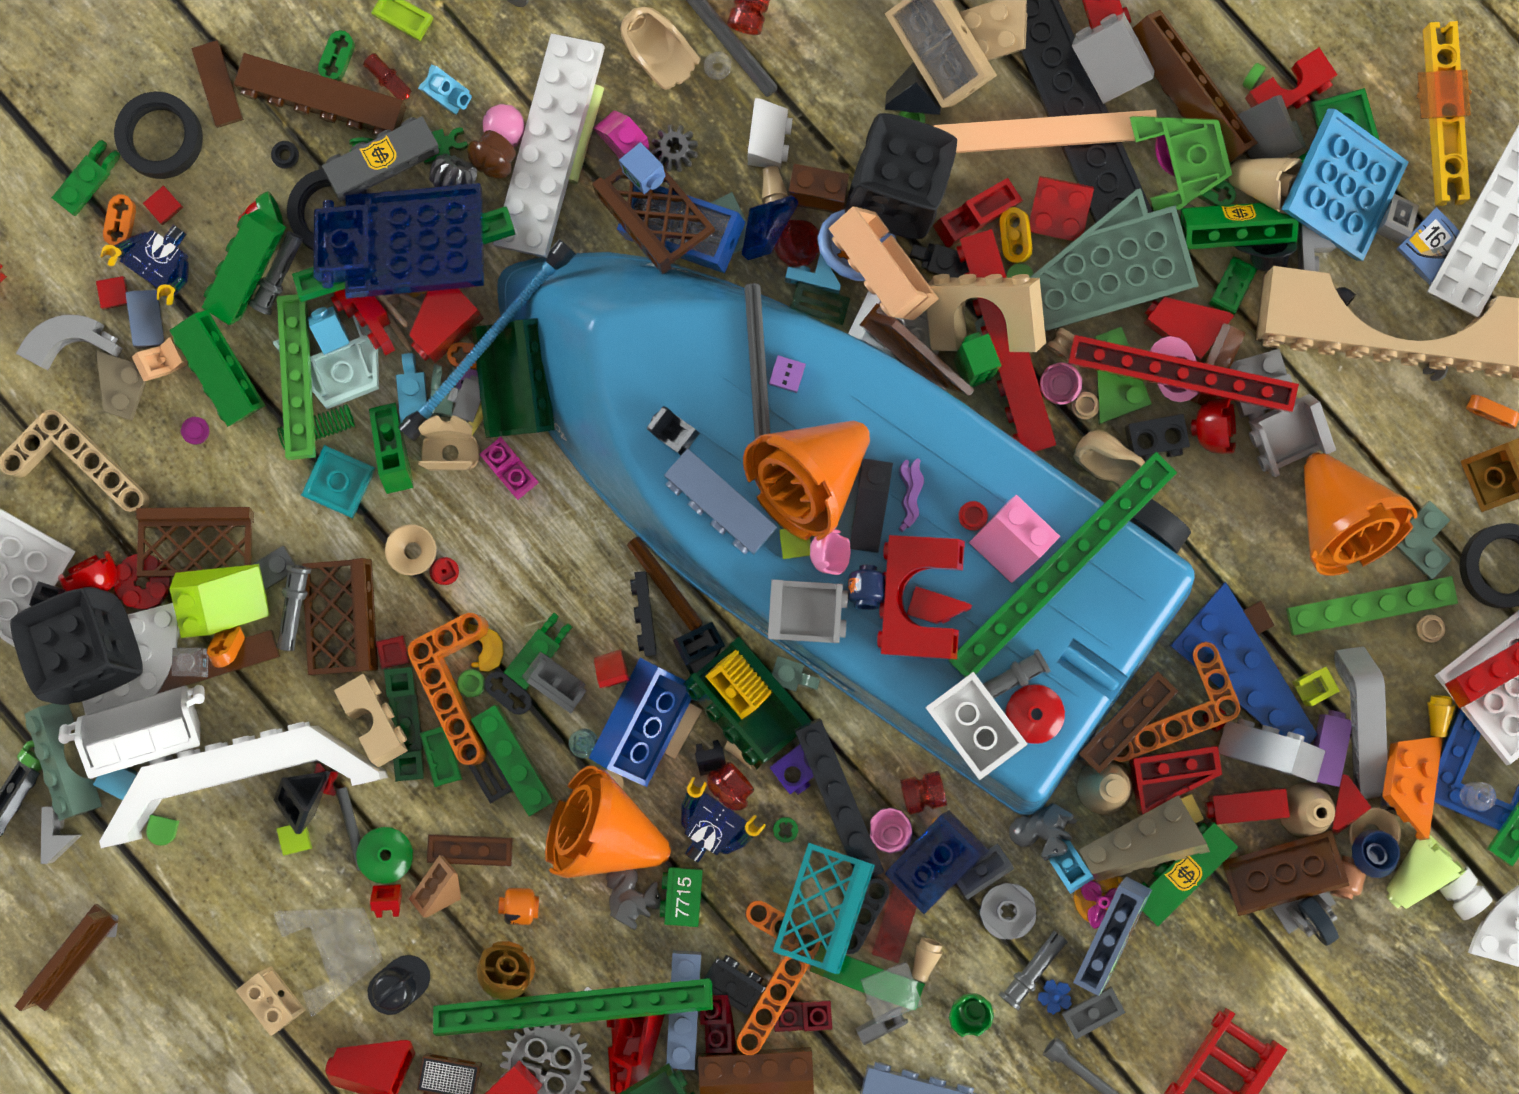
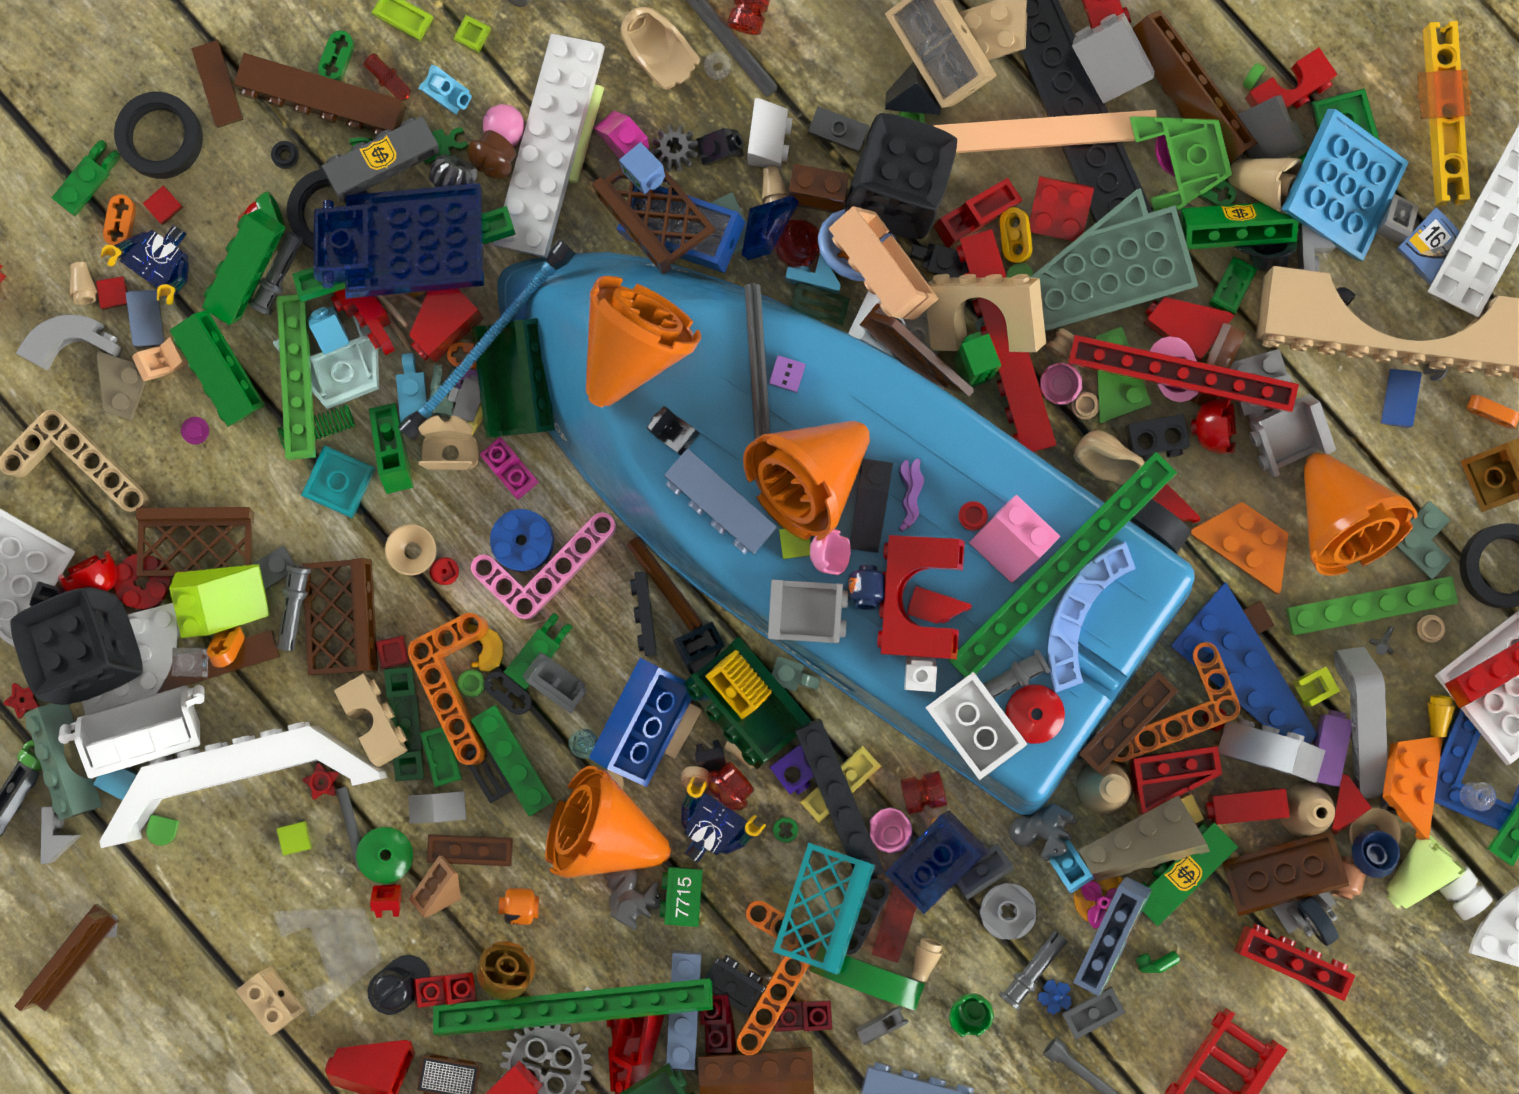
black slope [274,771,331,834] -> none
red slope [594,649,630,689] -> none
clear piece [860,962,923,1024] -> none
none -> red plate [3,683,40,719]
none -> tan cone [69,262,98,305]
none -> light grey slope [408,791,466,824]
none -> red slope [413,972,476,1008]
none -> lime tile [453,15,491,53]
none -> bright pink beam [471,512,616,620]
none -> blue wheel [490,509,554,572]
none -> orange cone [586,276,701,407]
none -> tan tile [681,766,709,788]
none -> black bracket [696,128,744,166]
none -> light yellow tile [800,746,882,823]
none -> dark grey plate [808,106,869,153]
none -> white window [904,656,937,692]
none -> light blue tile [1047,541,1136,693]
none -> green arm [1135,951,1180,973]
none -> red slope [1152,484,1201,523]
none -> orange wing [1190,502,1289,595]
none -> red brick [1234,924,1356,1001]
none -> dark grey bar [1369,626,1394,655]
none -> blue slope [1381,369,1422,428]

